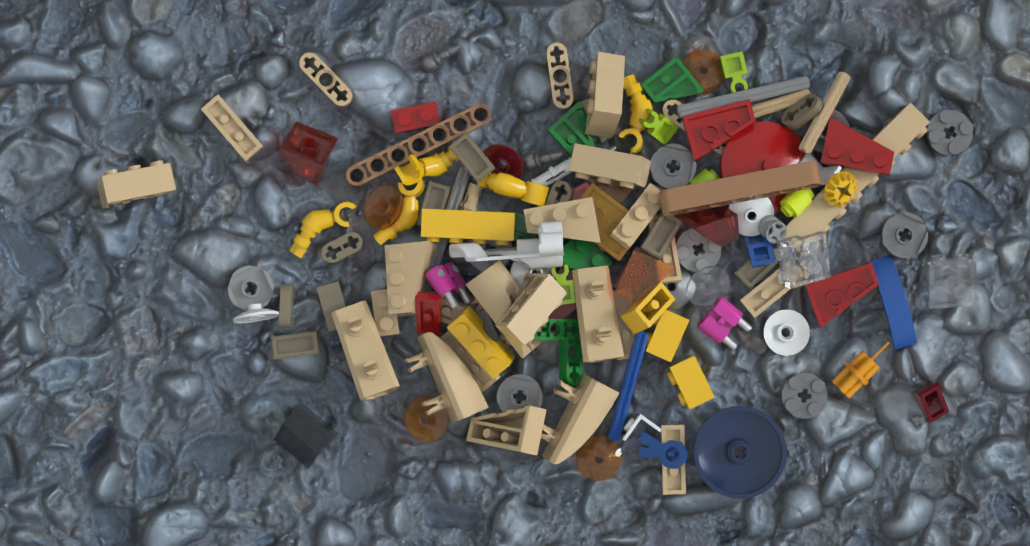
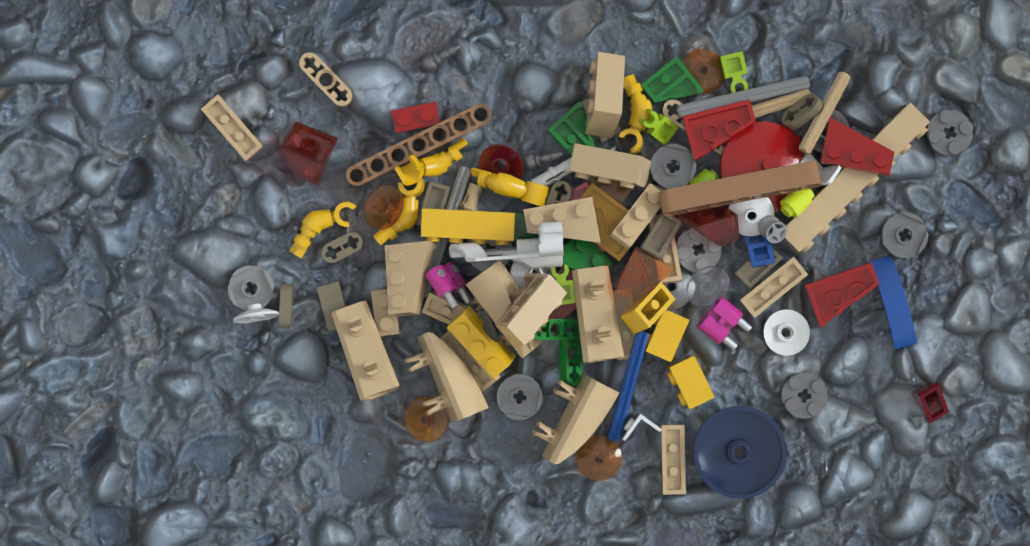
tan wedge [96,160,176,209] -> none
dark tan tile [271,331,320,359] -> none
black slope [274,404,338,469] -> none
red plate [415,292,442,337] -> none
dark tan tile [449,132,496,183] -> none
tan wedge [466,406,546,455] -> none
tan beam [546,43,573,110] -> none
blue piece [638,431,688,469] -> none
clear plate [774,231,831,289] -> none
yellow gear [824,171,859,208] -> none
light orange piece [832,342,889,398] -> none
clear plate [925,253,976,309] -> none

